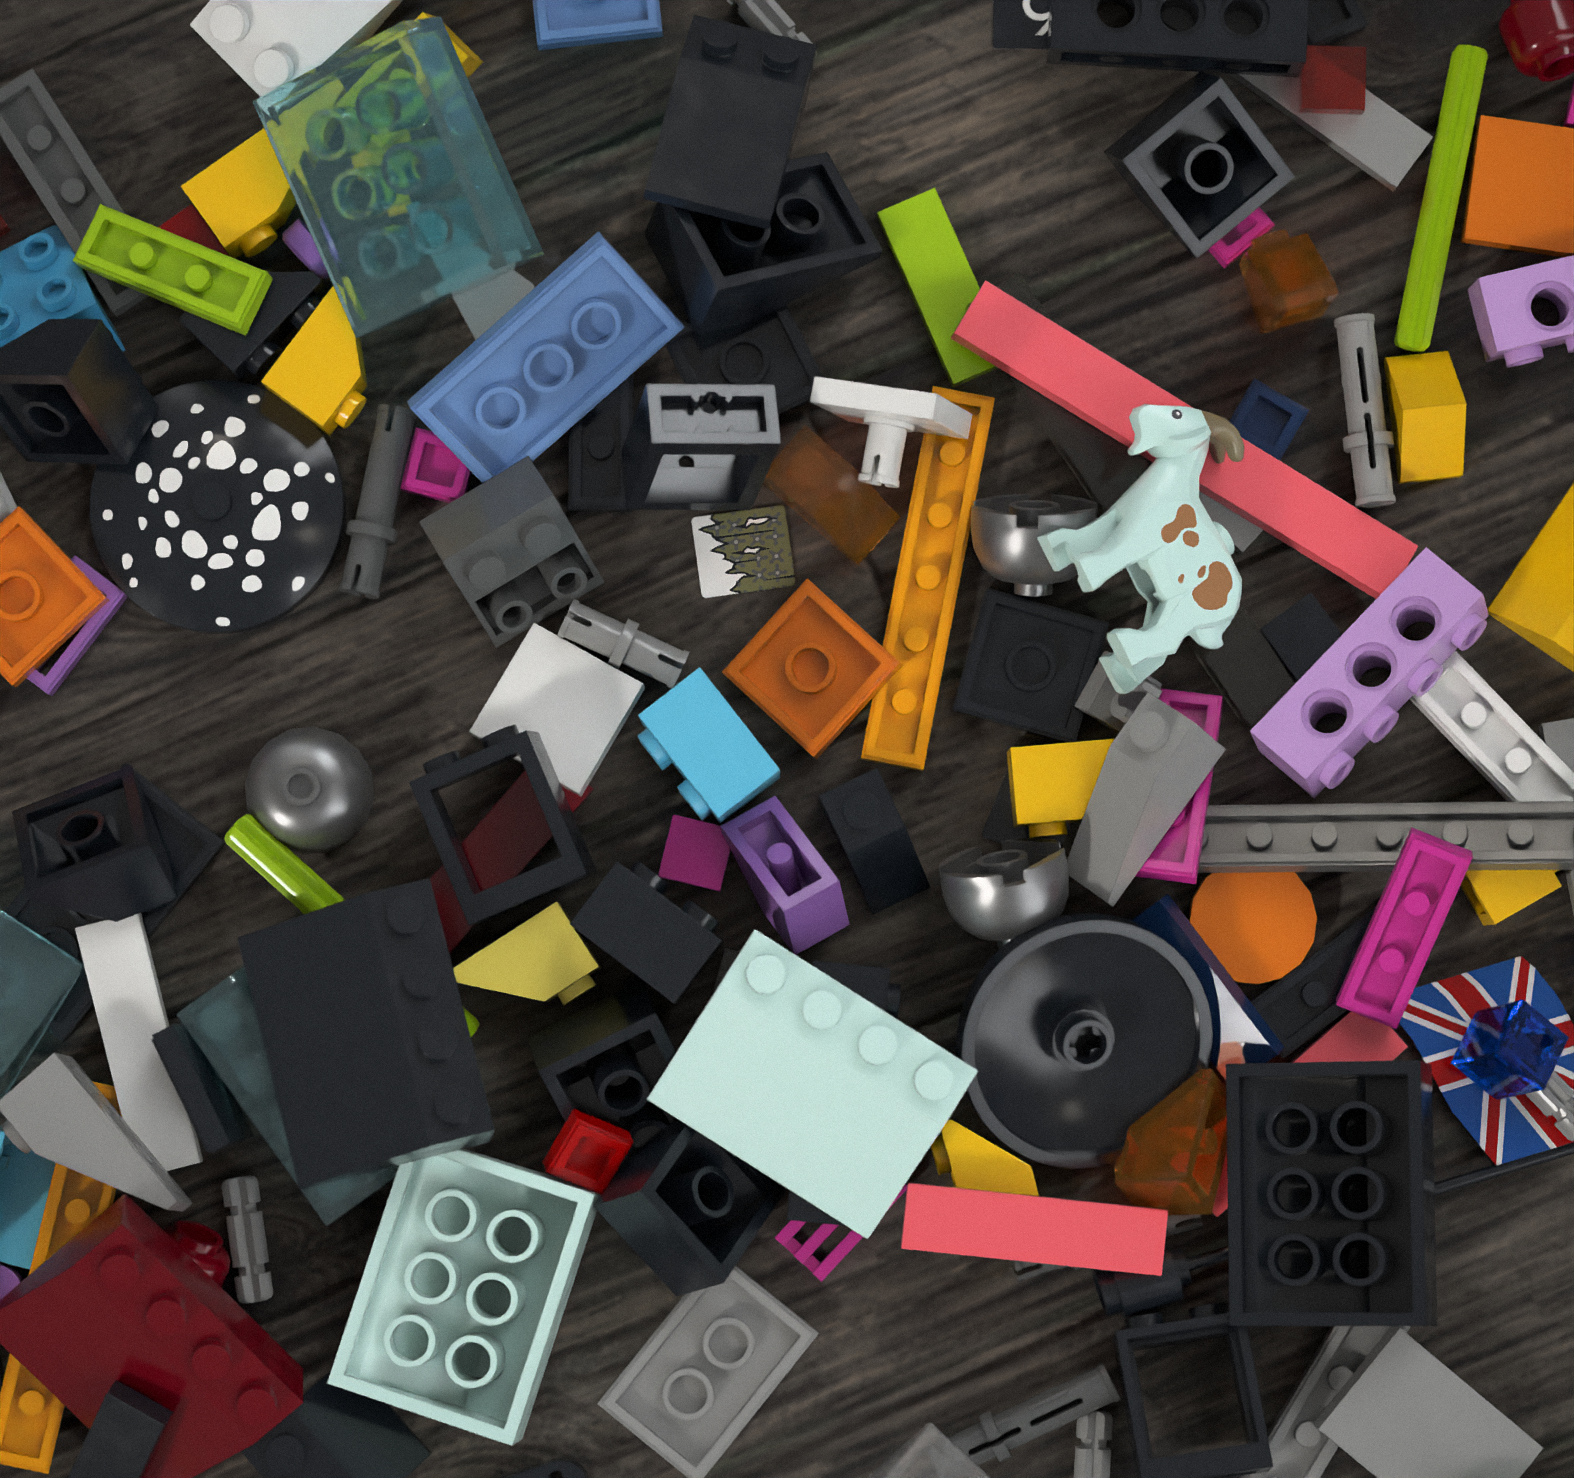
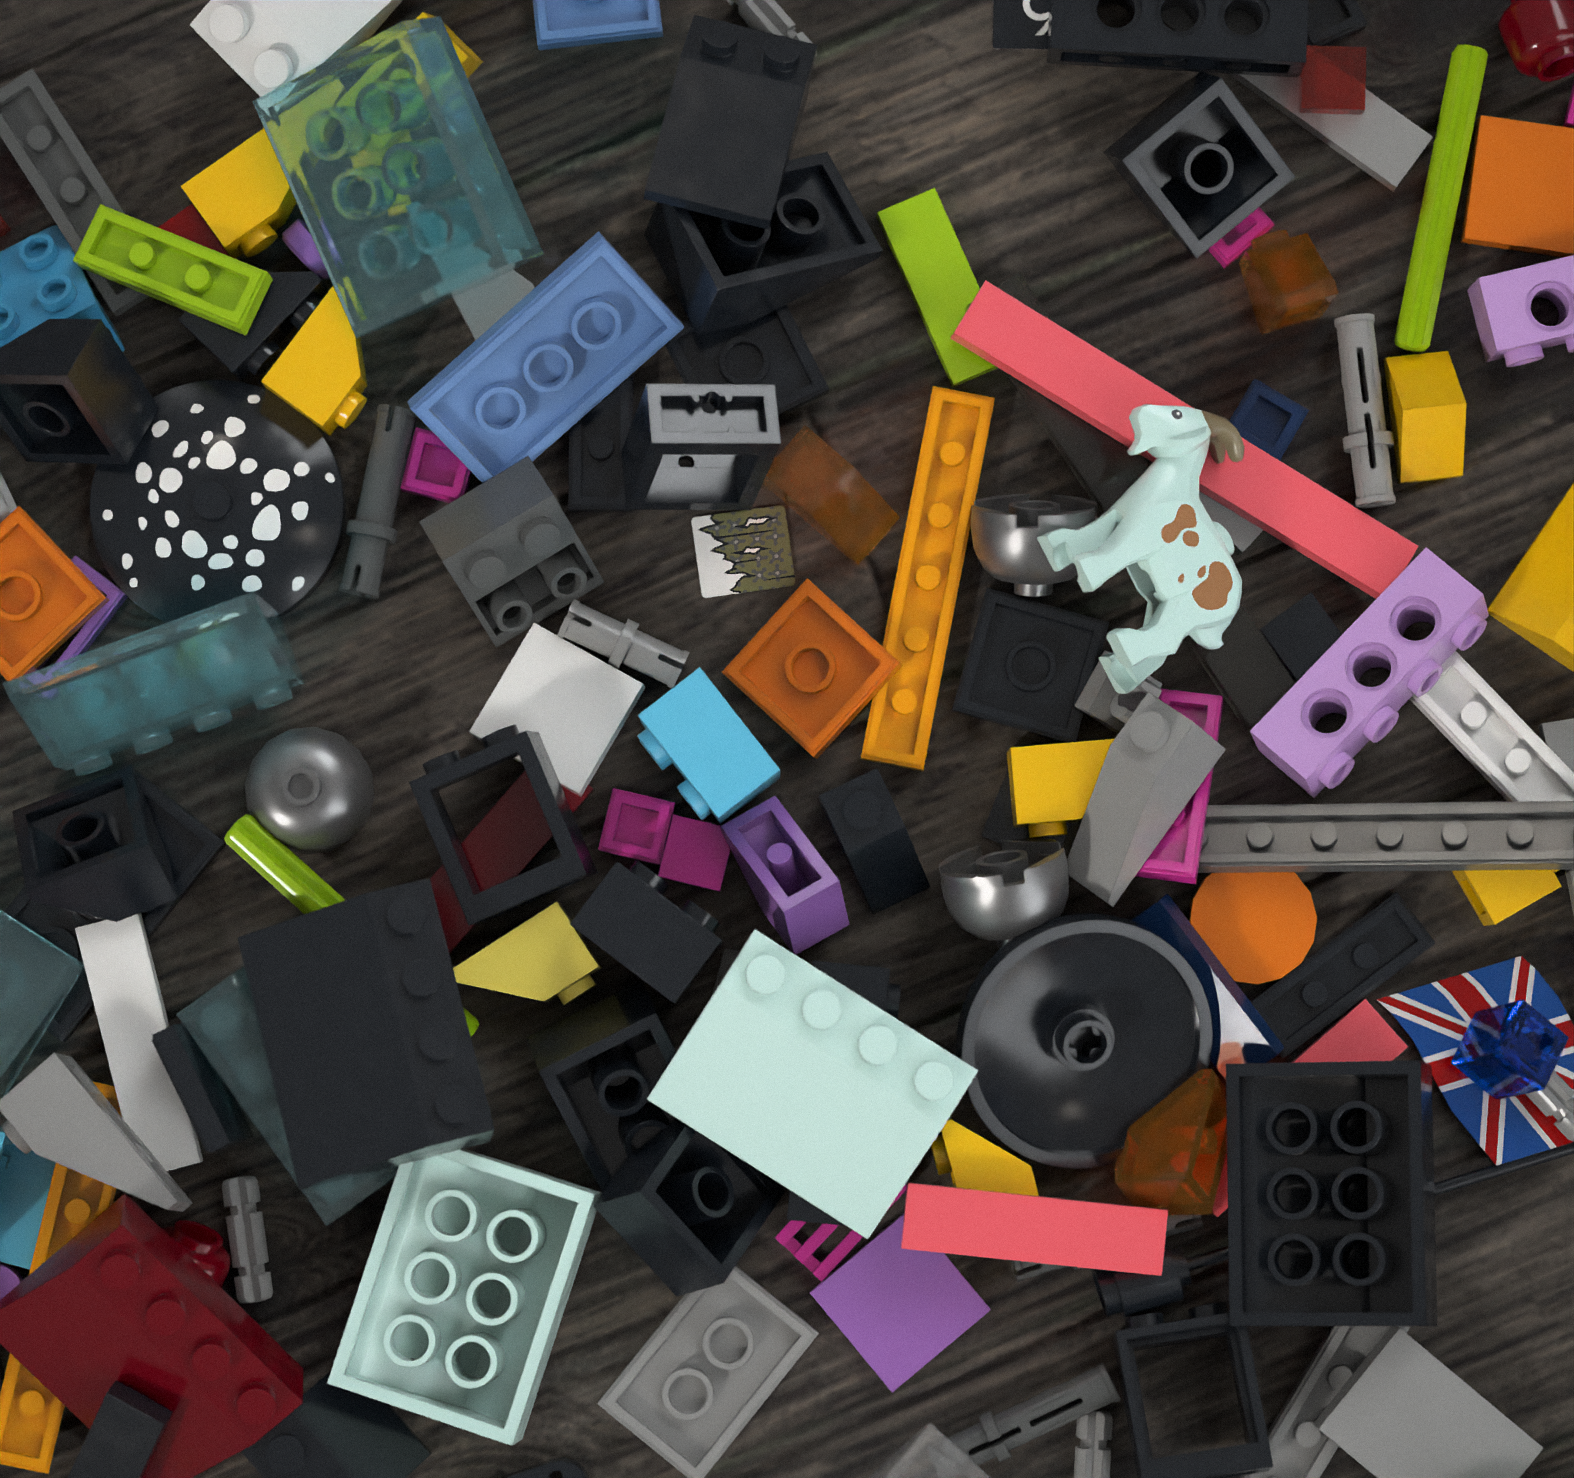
red tile [543,1108,633,1195] -> none
white tile [810,376,973,488] -> none
dark pink tile [1336,827,1473,1029] -> none
none -> clear light blue slope [3,591,304,776]
none -> dark pink tile [598,788,675,865]
none -> medium lavender tile [809,1213,991,1393]

